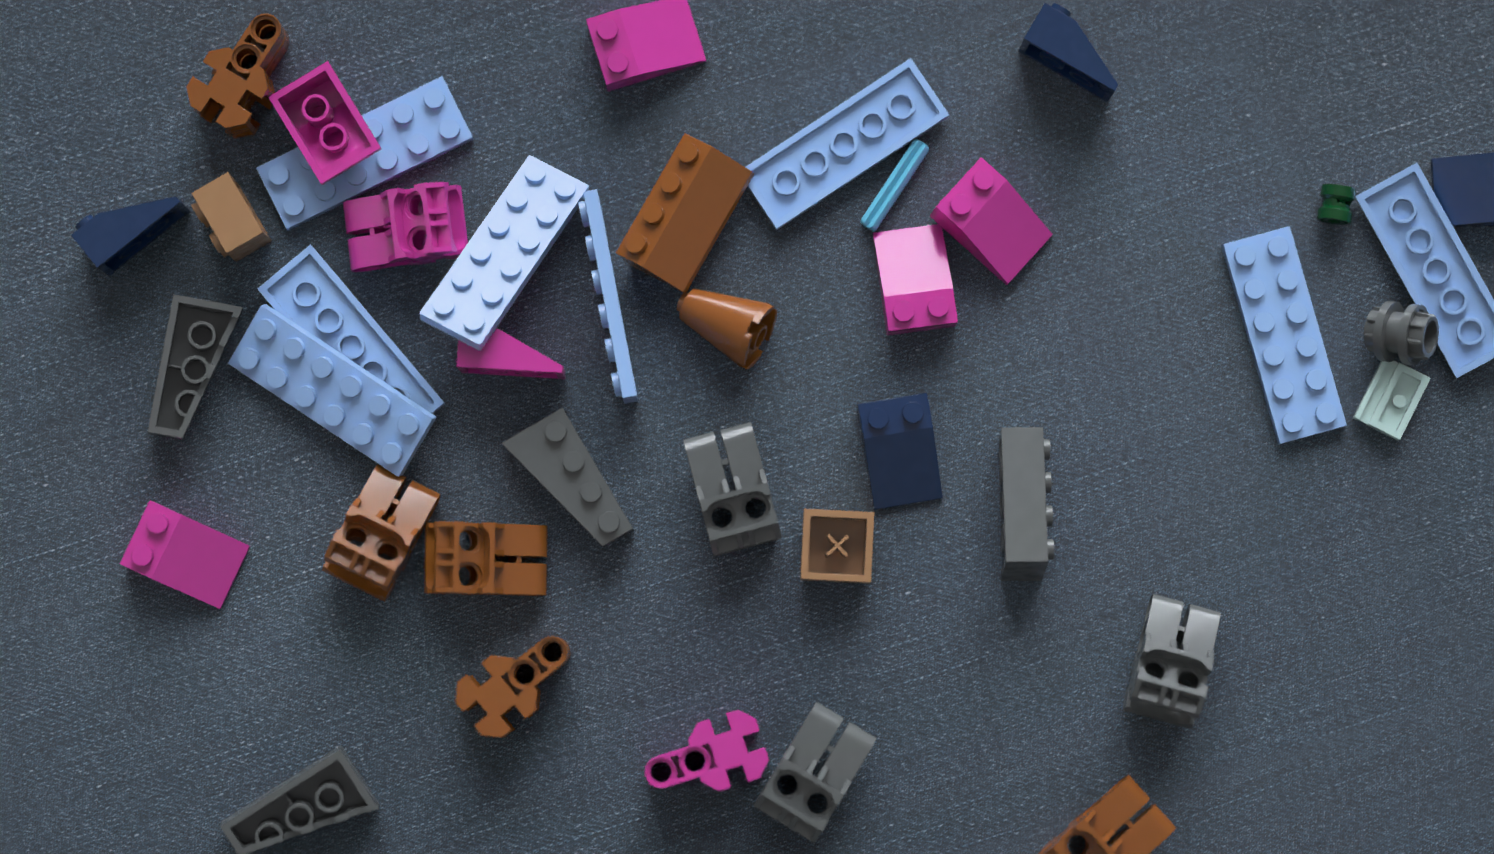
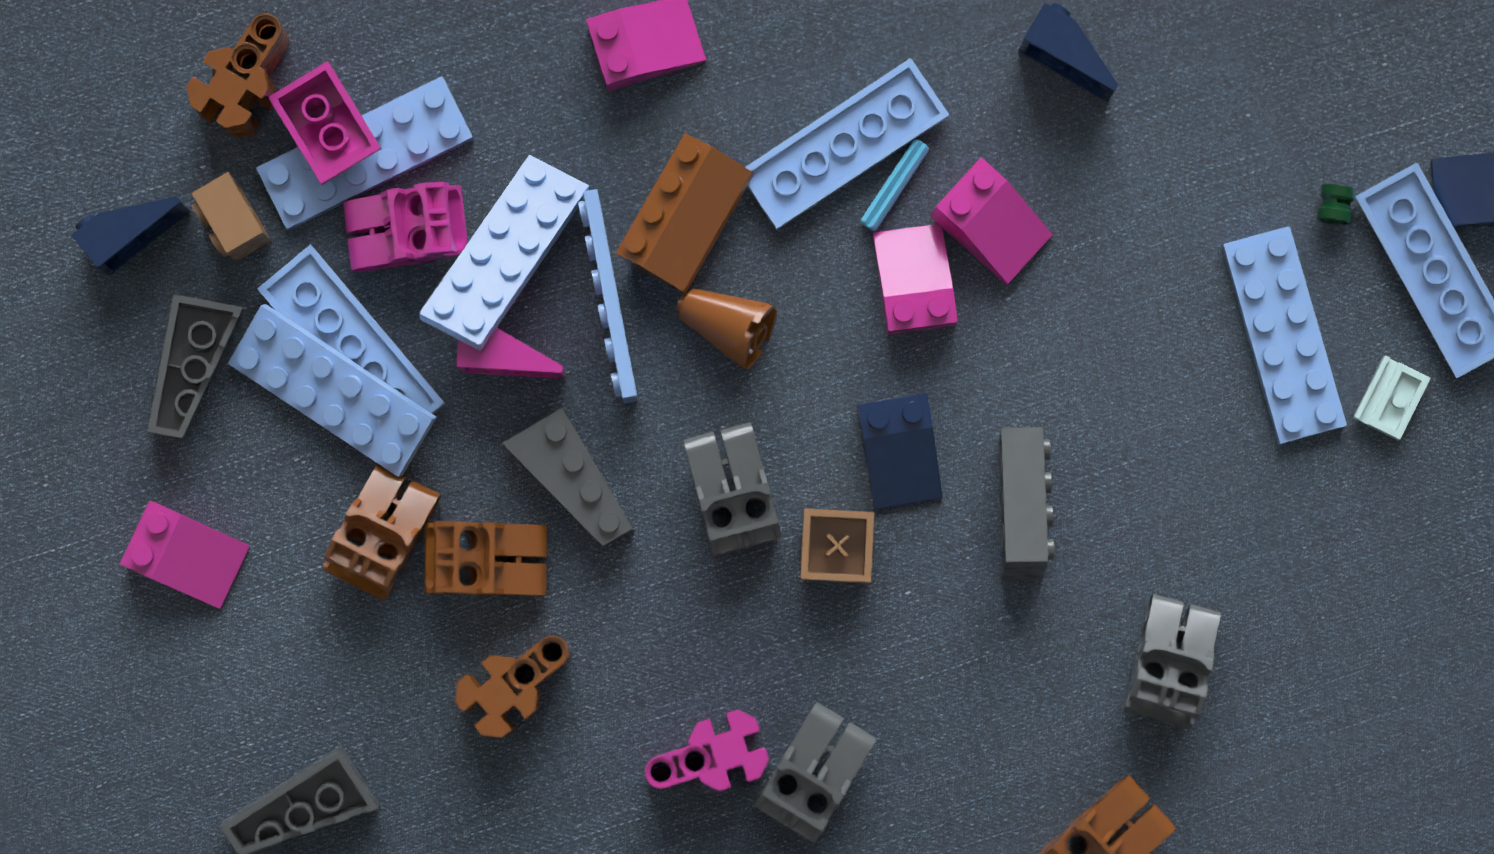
dark grey piece [1364,301,1439,365] -> none

